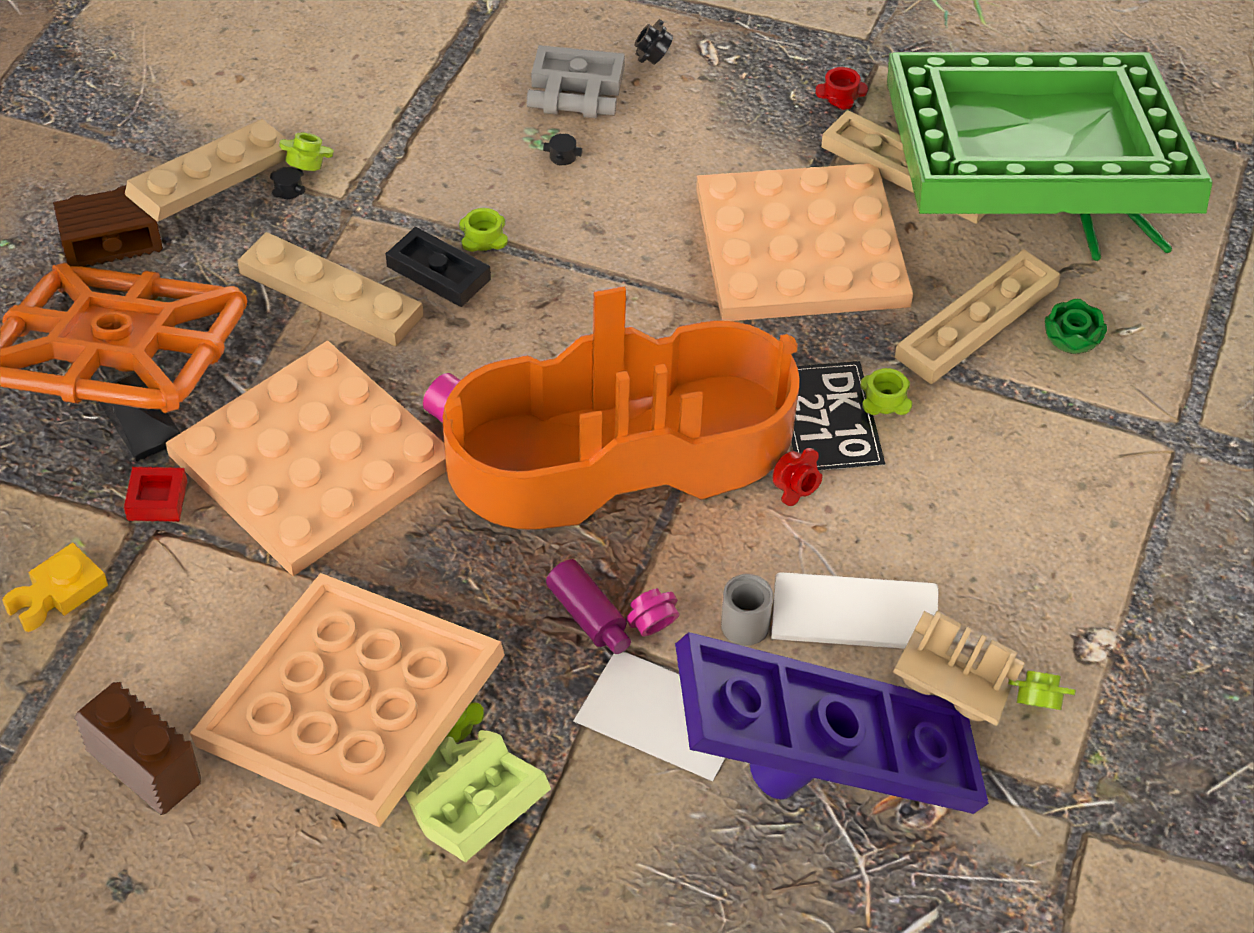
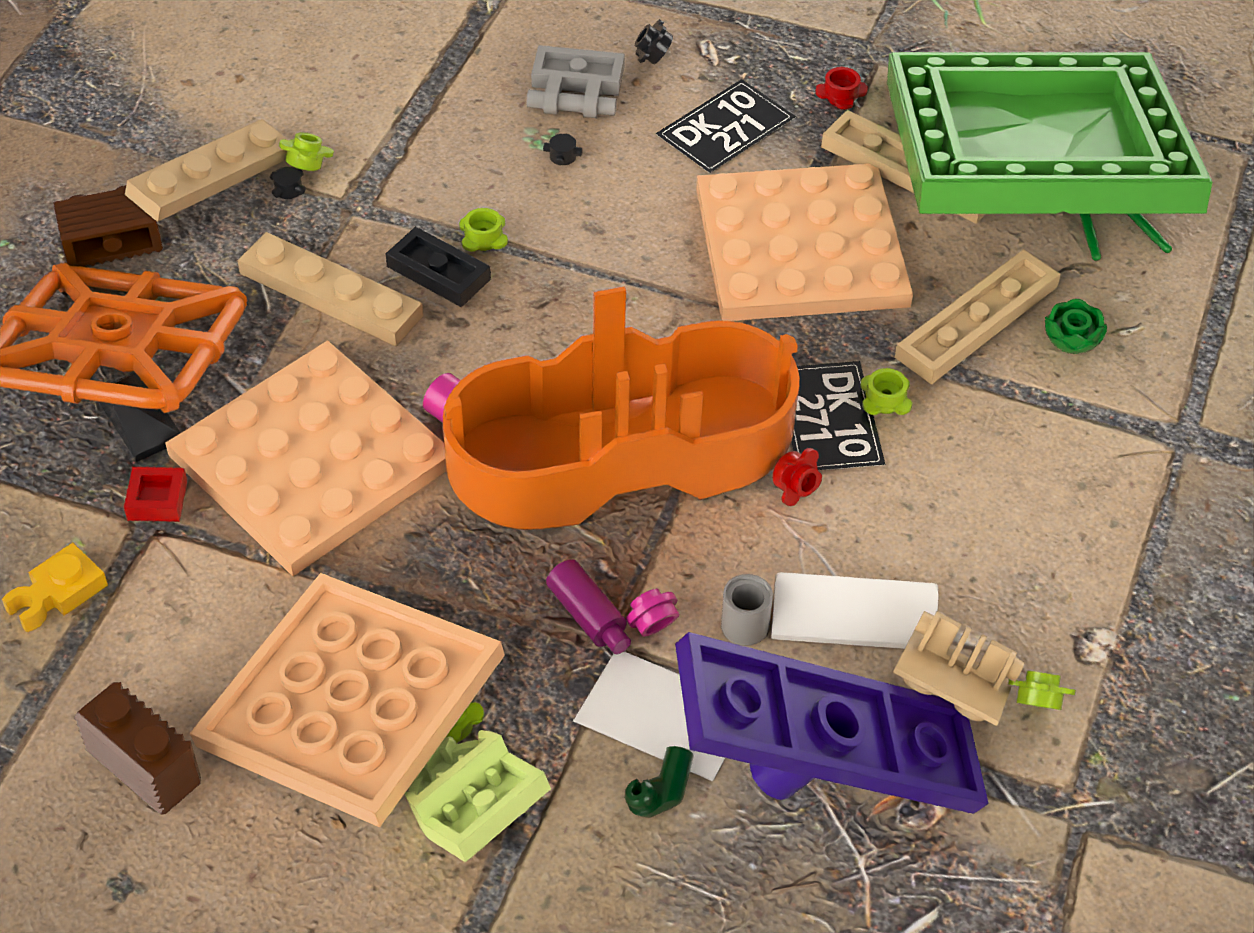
none -> dark green arm [624,746,694,818]
none -> black sticker [655,79,796,173]

